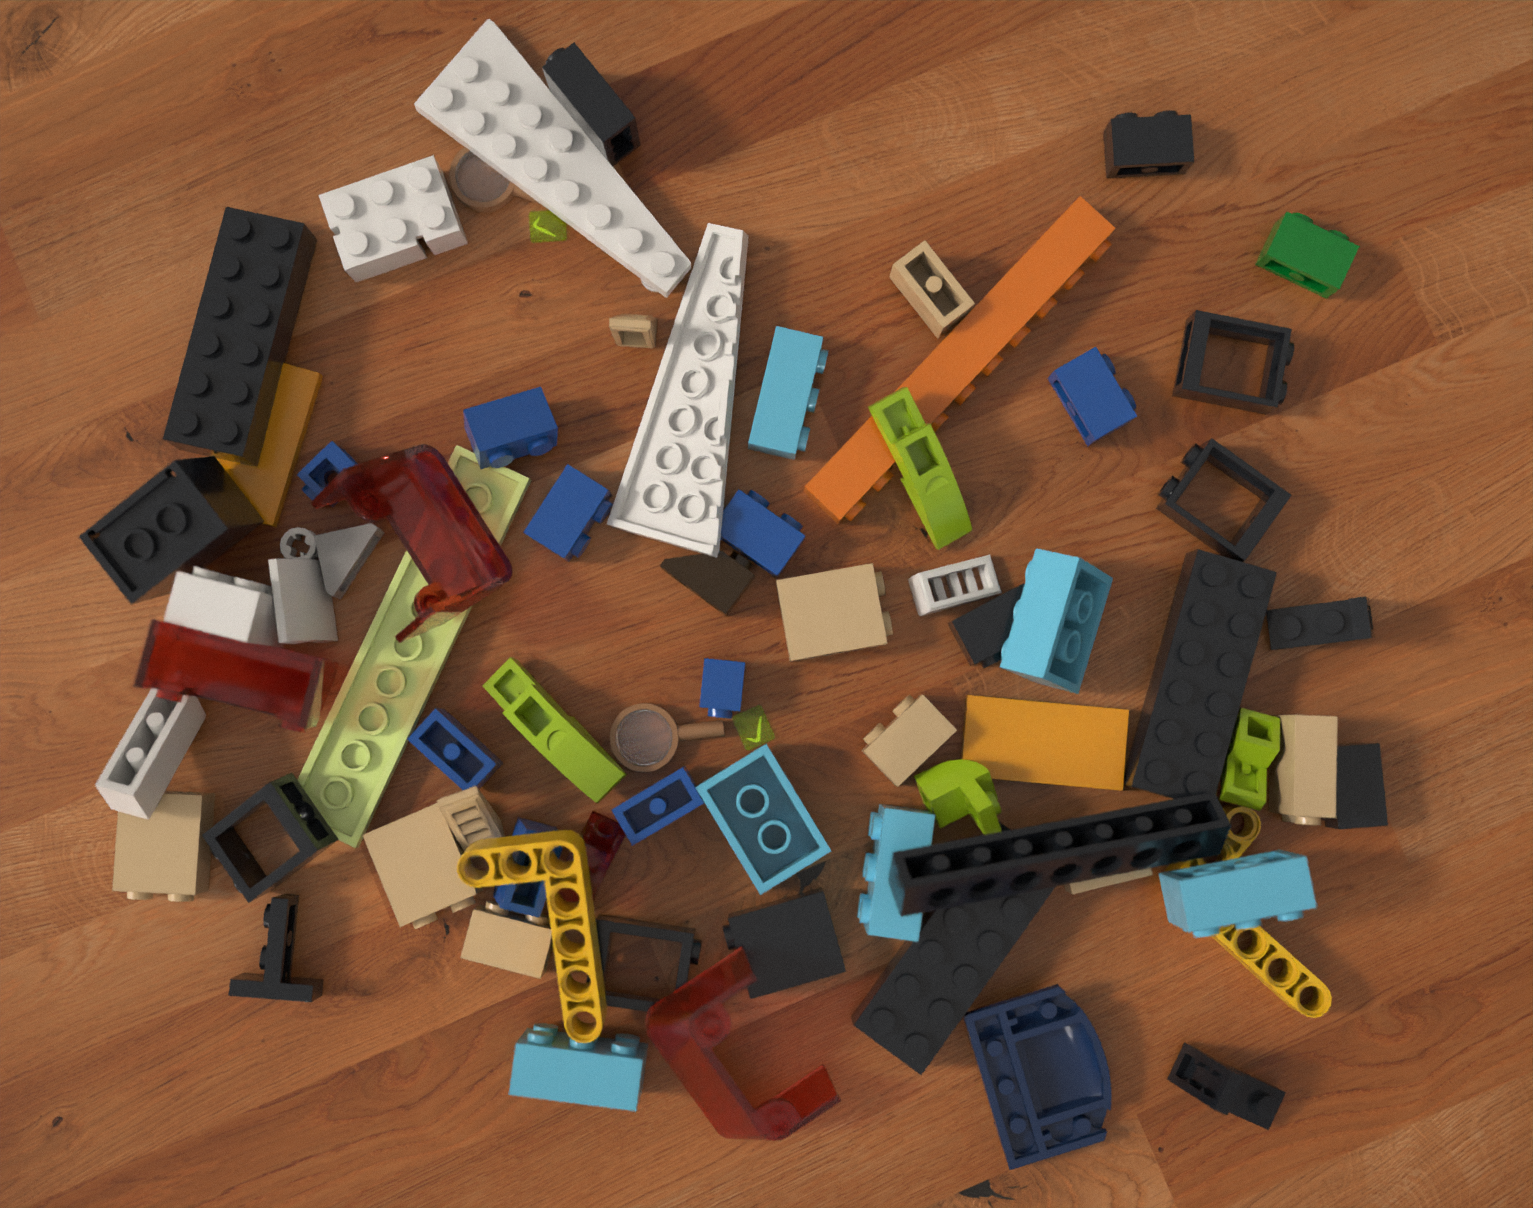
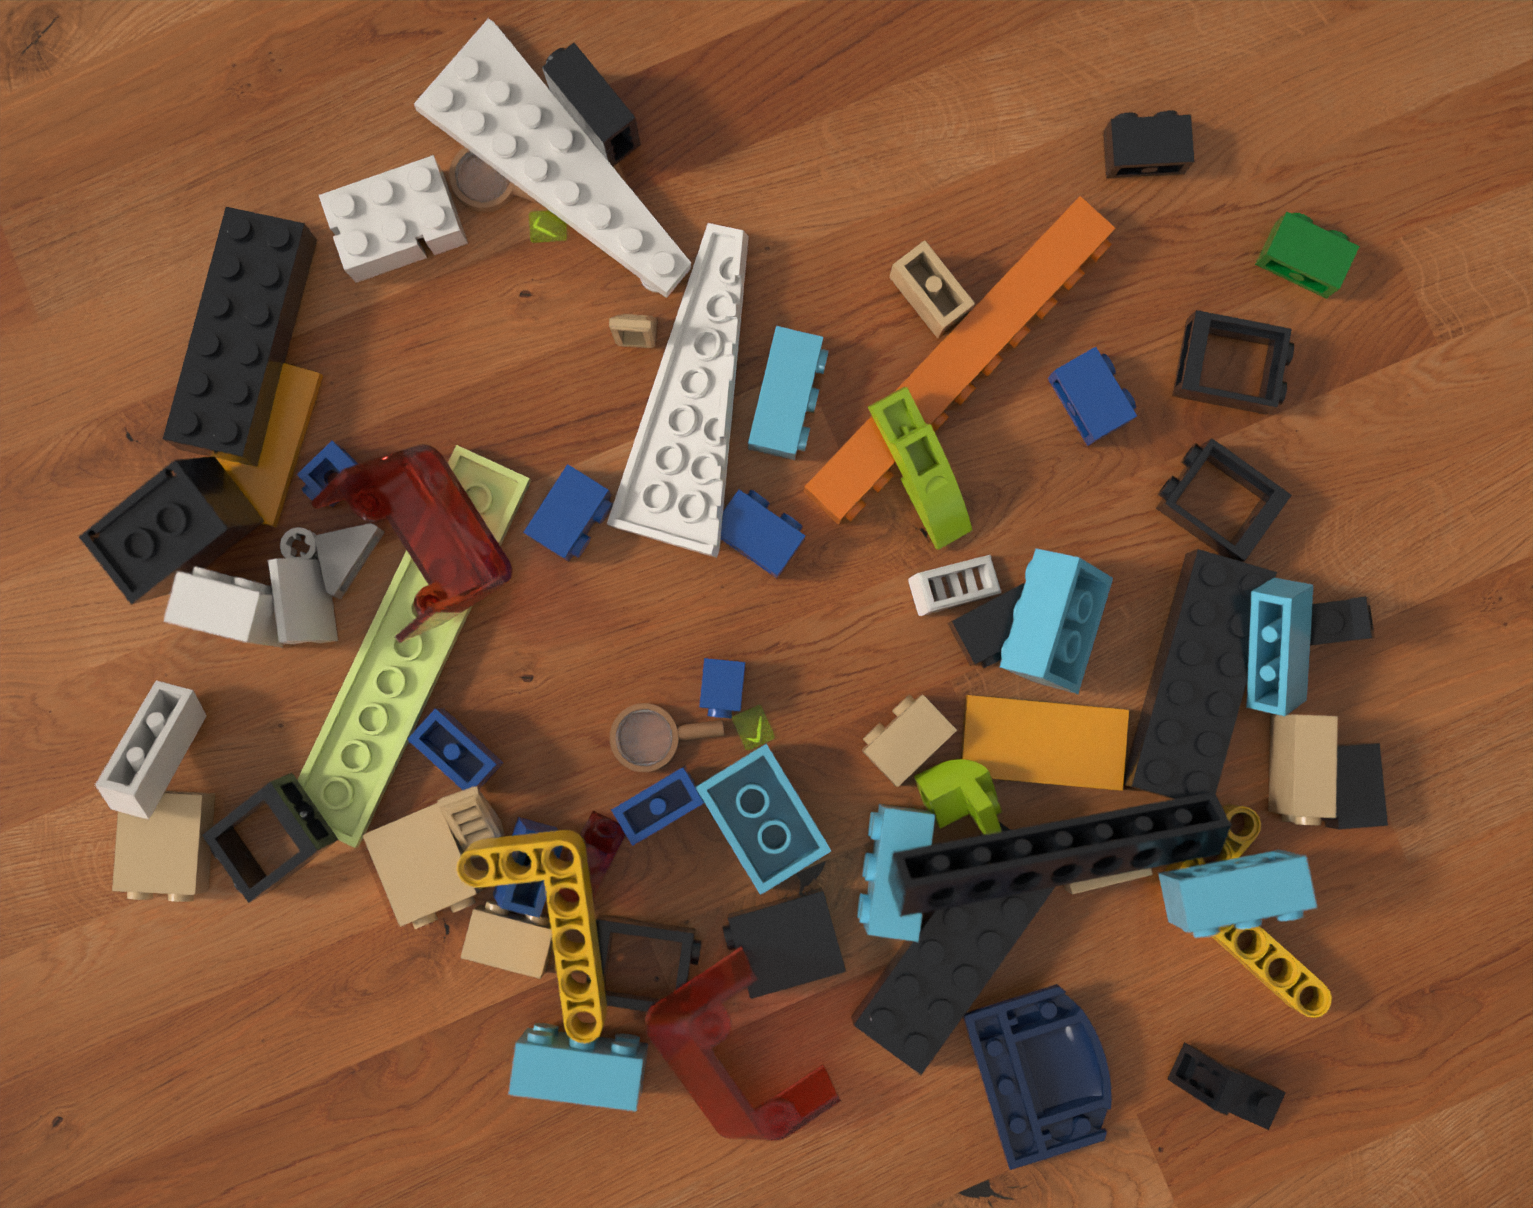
clear red windscreen [133,619,339,733] -> none
black bracket [229,894,324,1002] -> none
blue brick [463,387,558,469] -> none
lime slope [482,657,627,803] -> none
dark brown slope [660,551,755,616] -> none
tan brick [776,563,893,662] -> none
lime brick [1220,708,1280,811] -> none
none -> medium azure brick [1246,578,1313,716]

